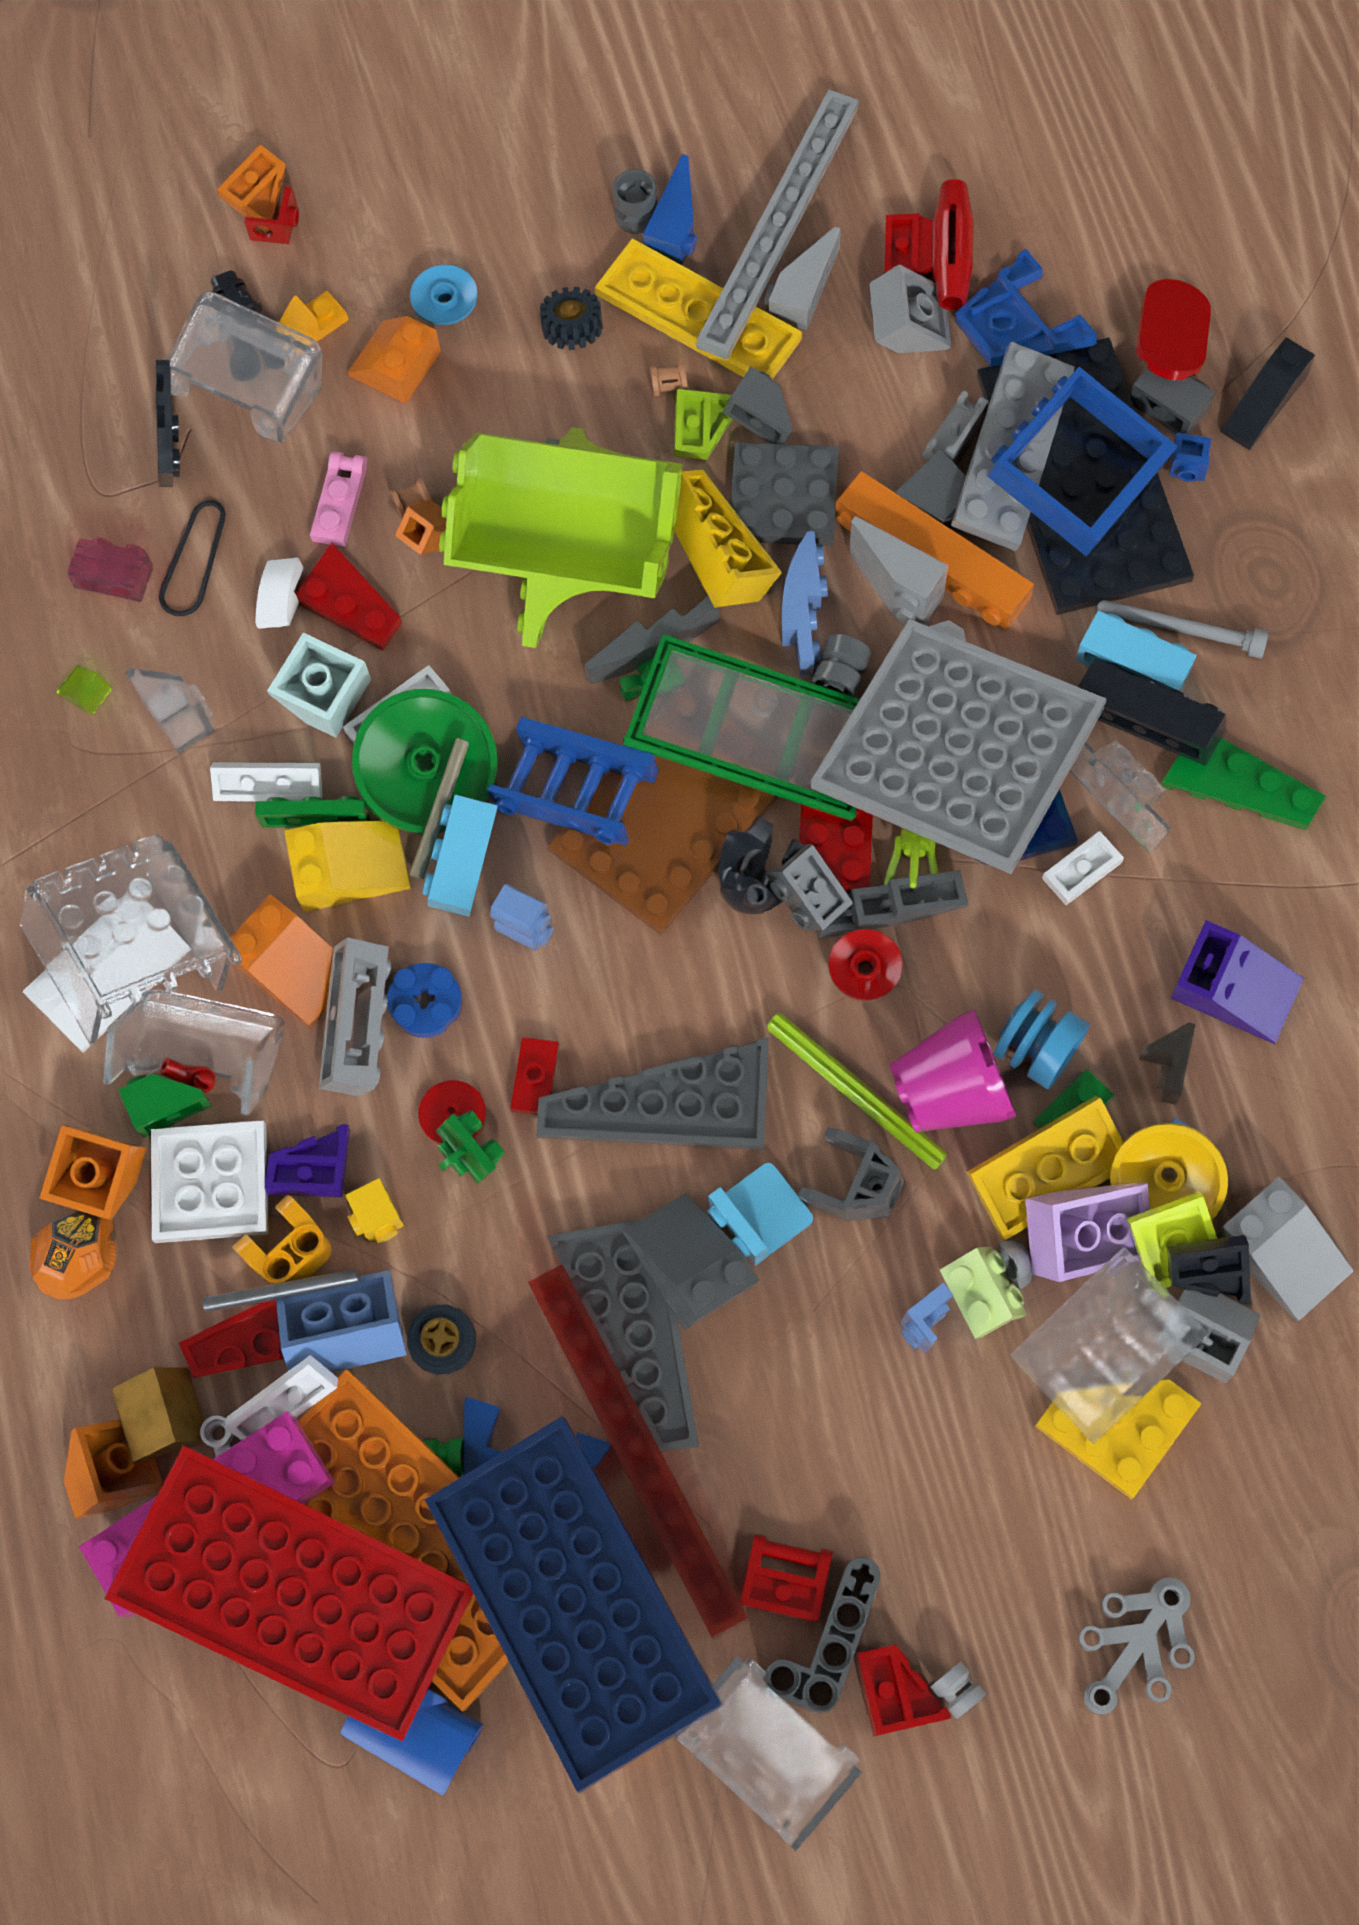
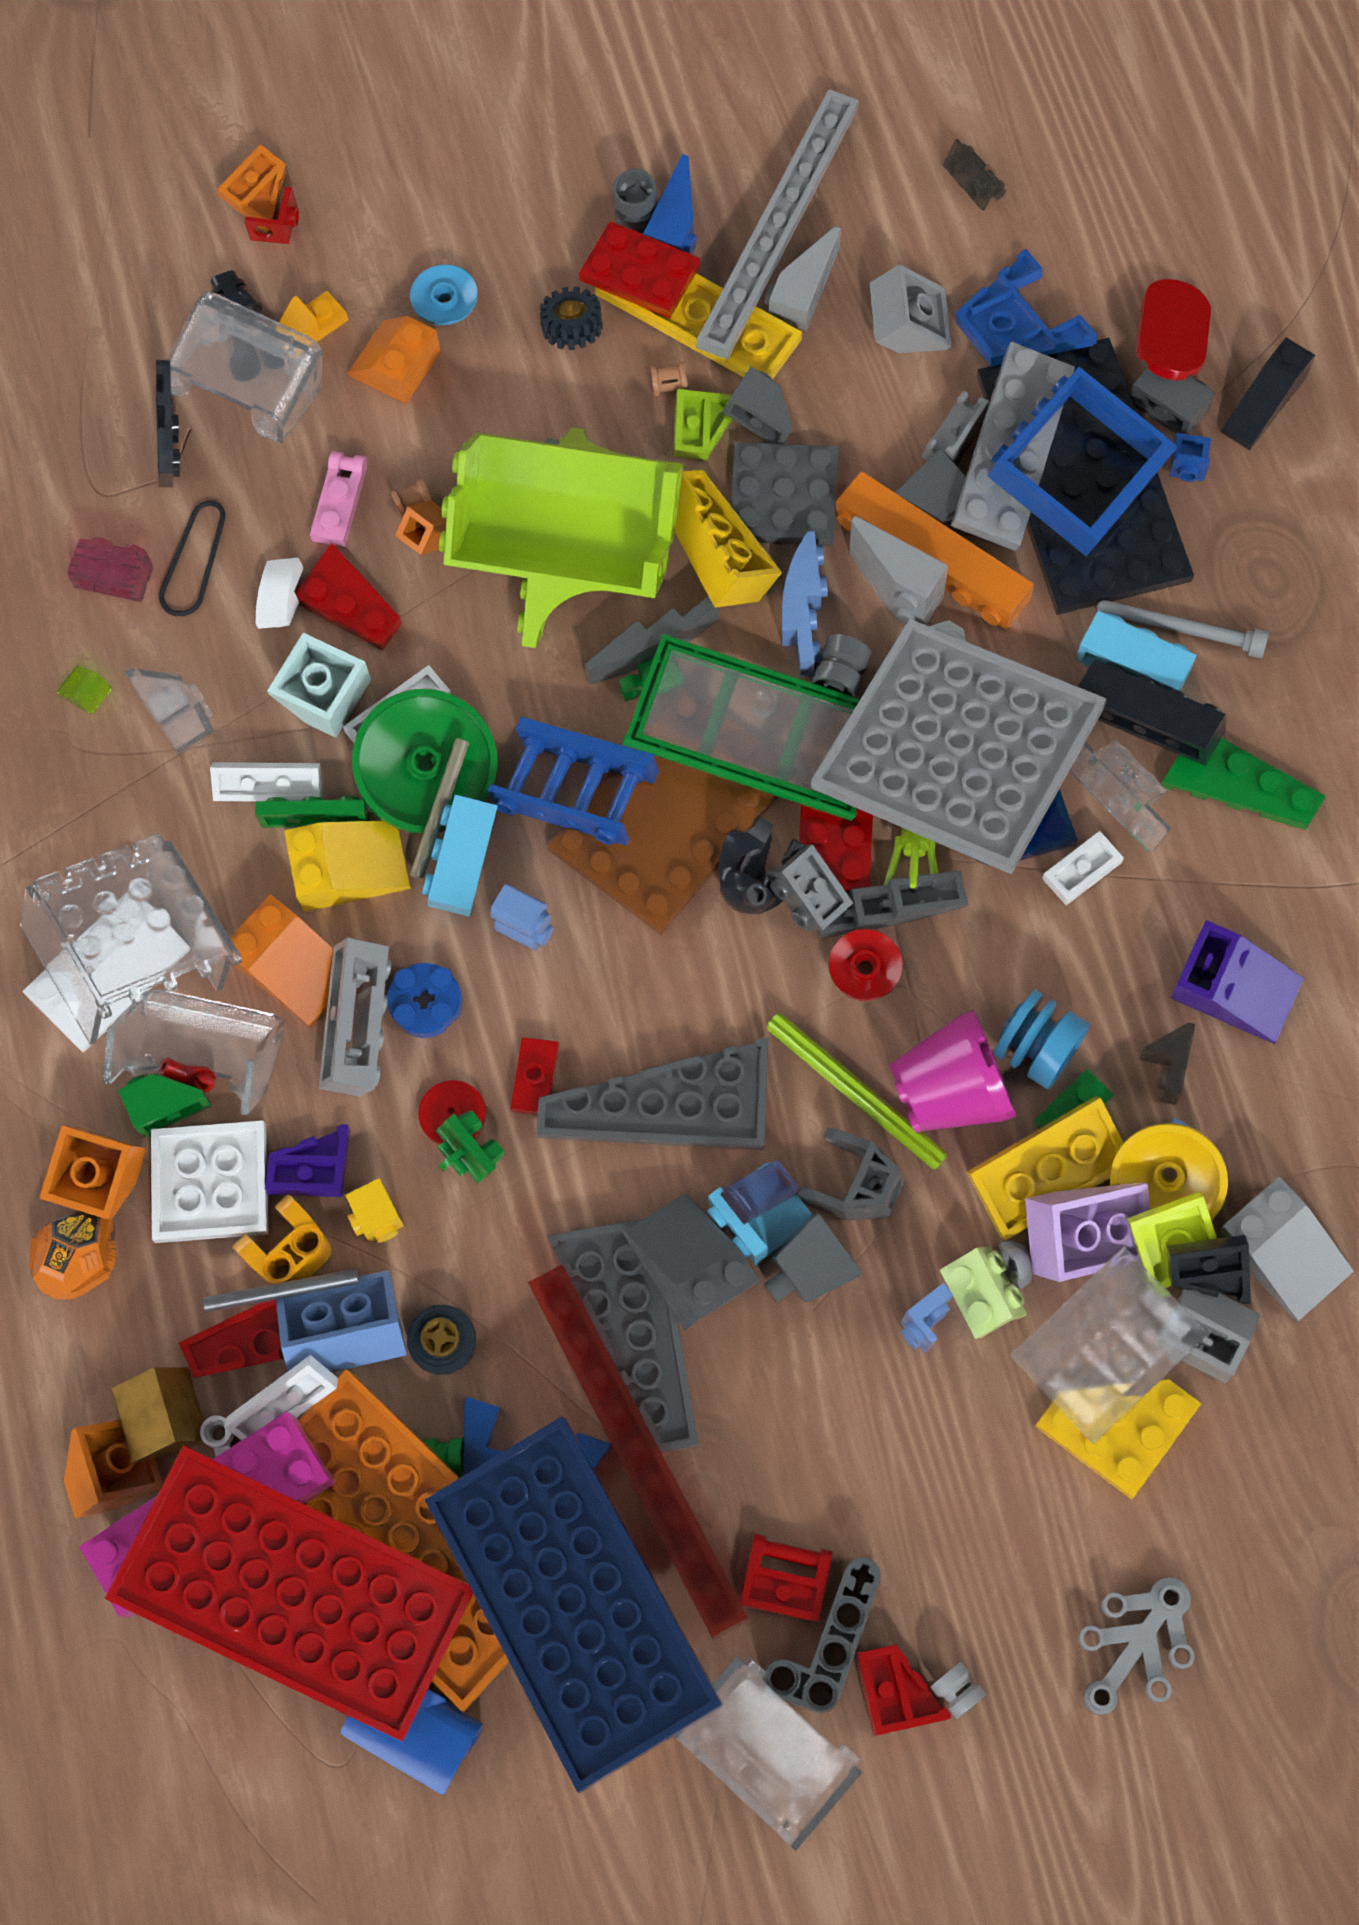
red plate [884,179,974,311] -> none
none -> red plate [579,221,701,319]
none -> tile [720,1159,801,1225]
none -> dark grey torso [763,1213,863,1303]
none -> clear smoke hinge [943,139,1006,211]

